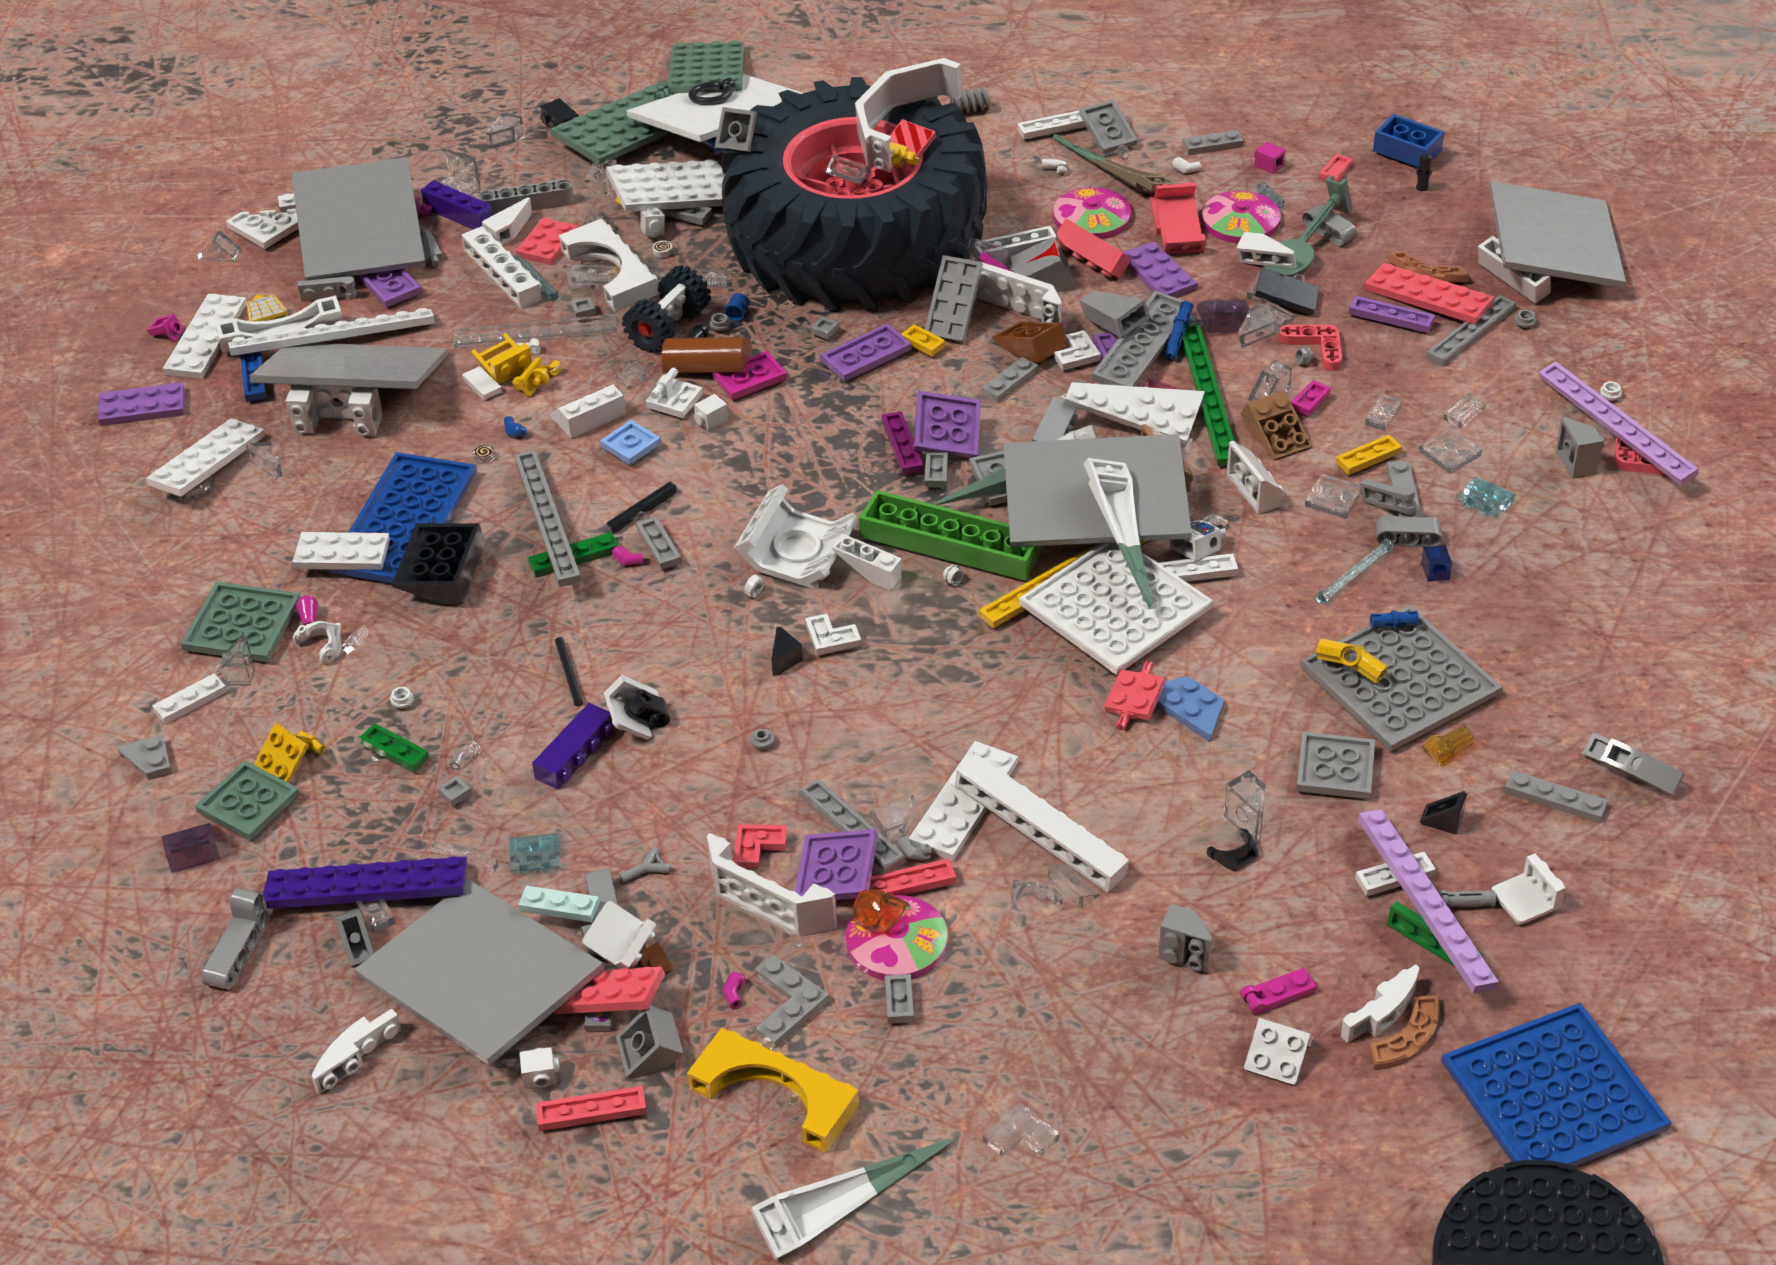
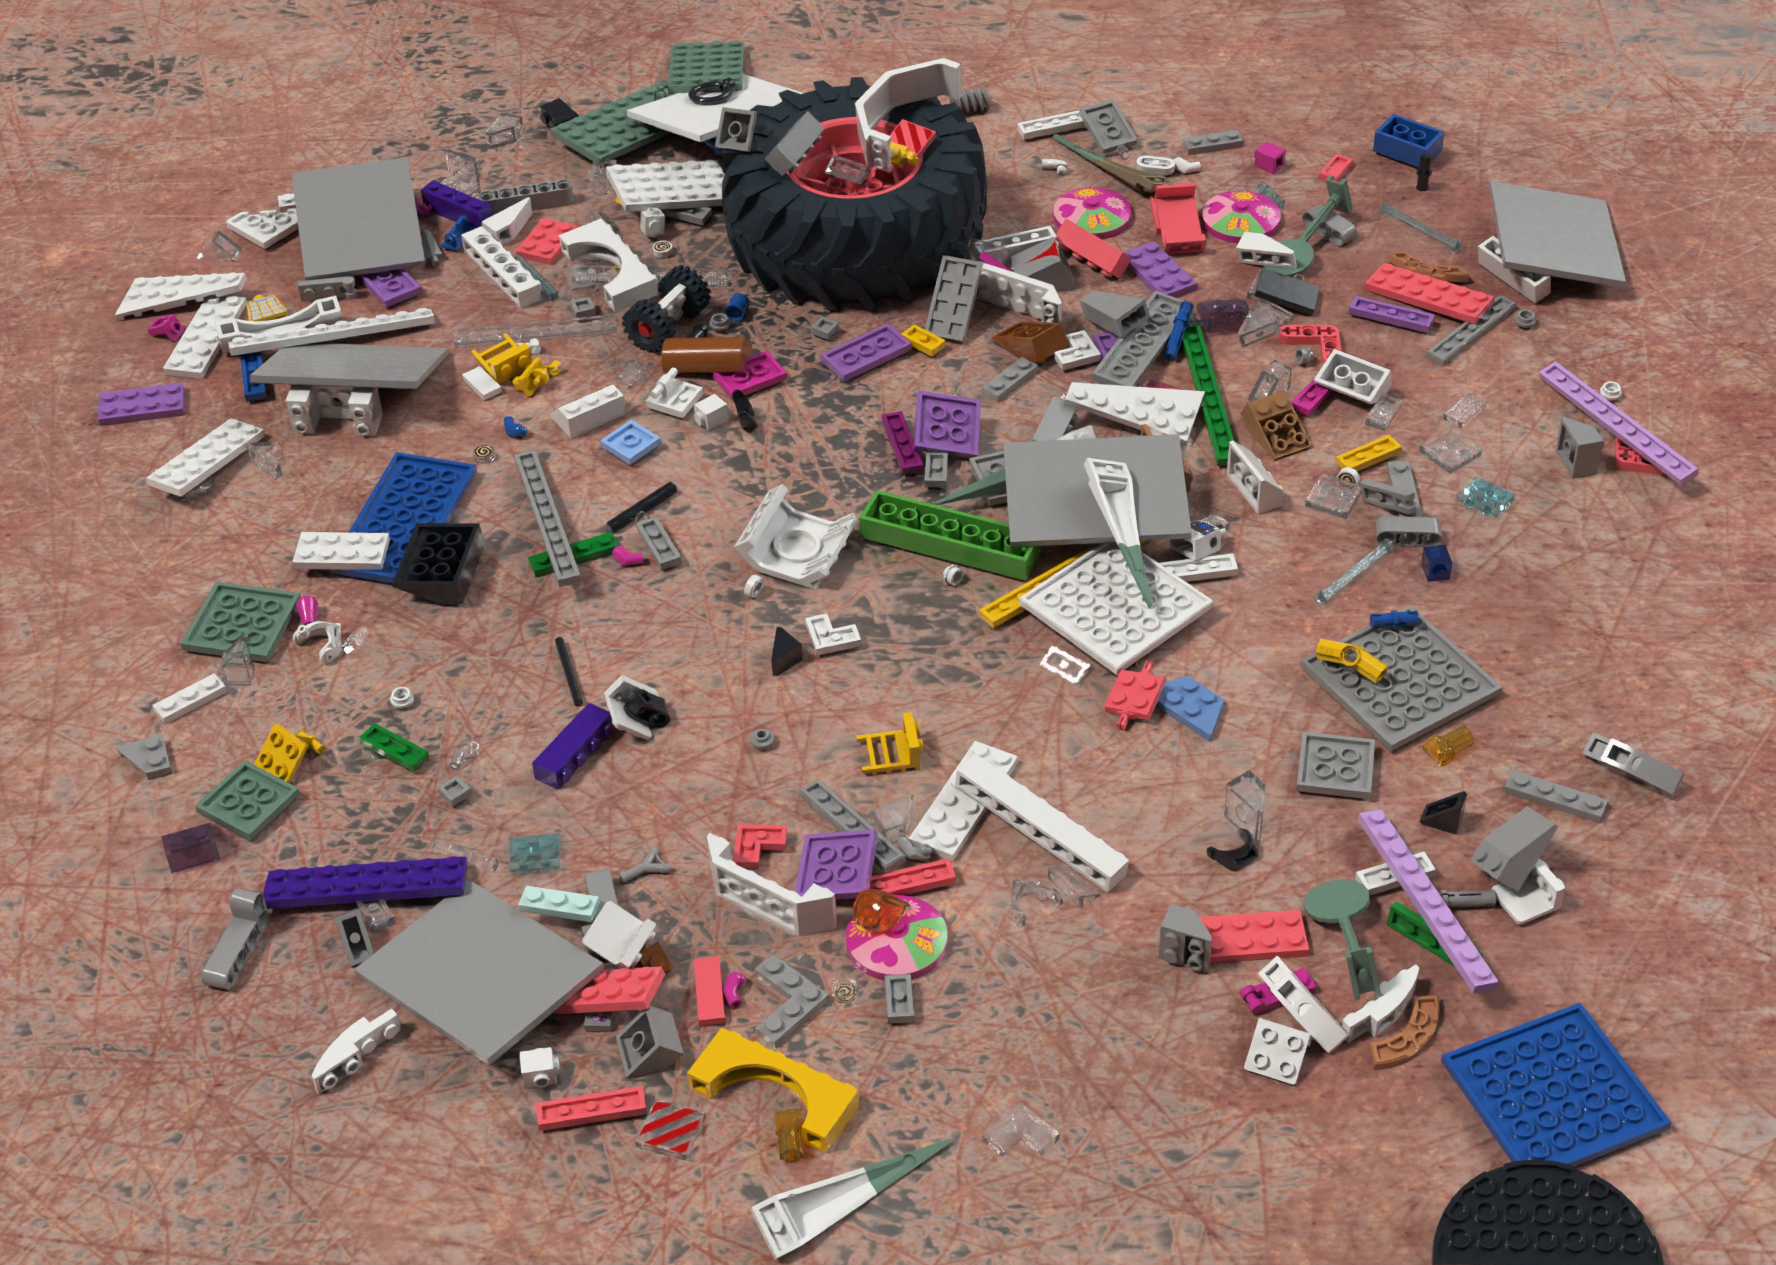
white slope [832,534,902,591] -> none
none -> white wing [115,272,247,321]
none -> blue hinge [441,215,475,251]
none -> clear tile [635,1099,706,1161]
none -> coral tile [694,956,725,1026]
none -> black helmet [732,389,758,429]
none -> light grey brick [765,111,825,176]
none -> clear yellow piece [774,1108,803,1163]
none -> clear tile [832,977,858,1004]
none -> yellow plate [856,712,924,776]
none -> clear slope [1040,645,1093,686]
none -> white plate [1136,156,1175,176]
none -> coral plate [1200,910,1309,963]
none -> white slope [1258,956,1349,1054]
none -> sand green piece [1304,879,1381,1000]
none -> white slope [1314,349,1392,404]
none -> tile [1336,467,1360,490]
none -> clear light blue bar [1380,202,1462,252]
none -> light grey slope [1470,806,1559,891]

